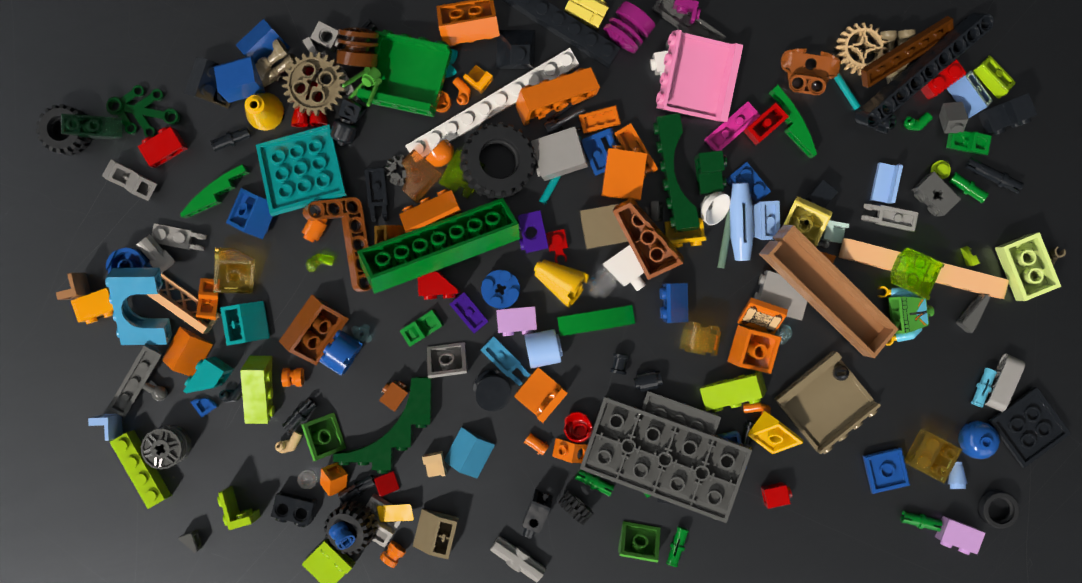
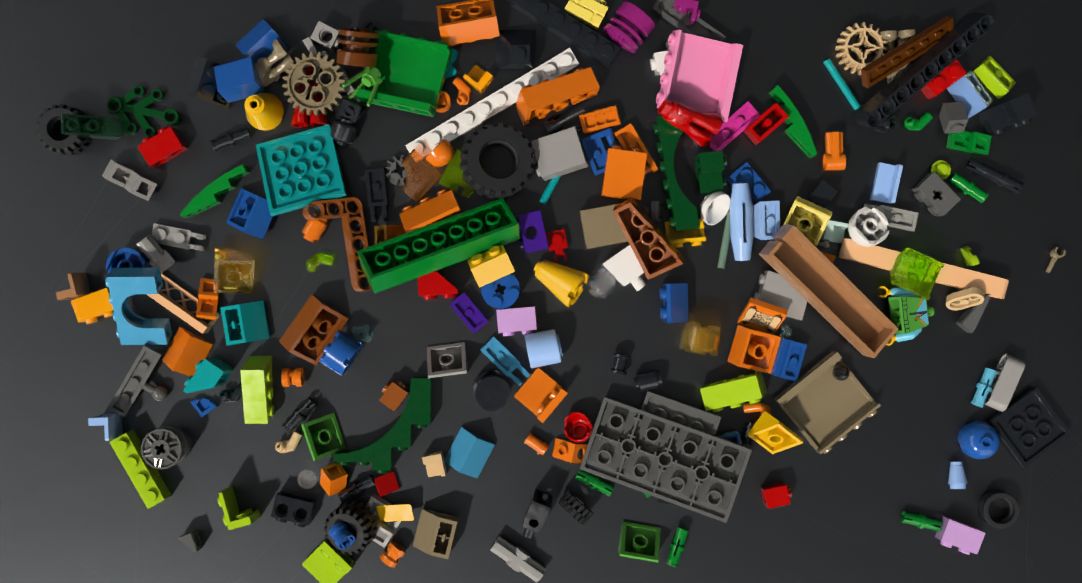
green slope [400,309,444,347] -> none
green slope [557,305,635,336] -> none
dark orange piece [781,48,841,95] -> none
blue plate [863,447,910,494] -> none
clear yellow slope [904,429,962,484] -> none
yellowish green brick [995,232,1061,301] -> none
none -> yellow brick [467,244,515,288]
none -> red piece [657,100,722,147]
none -> blue plate [771,338,807,382]
none -> orange piece [823,132,846,170]
none -> white cylinder [848,207,889,247]
none -> tan plate [946,287,984,311]

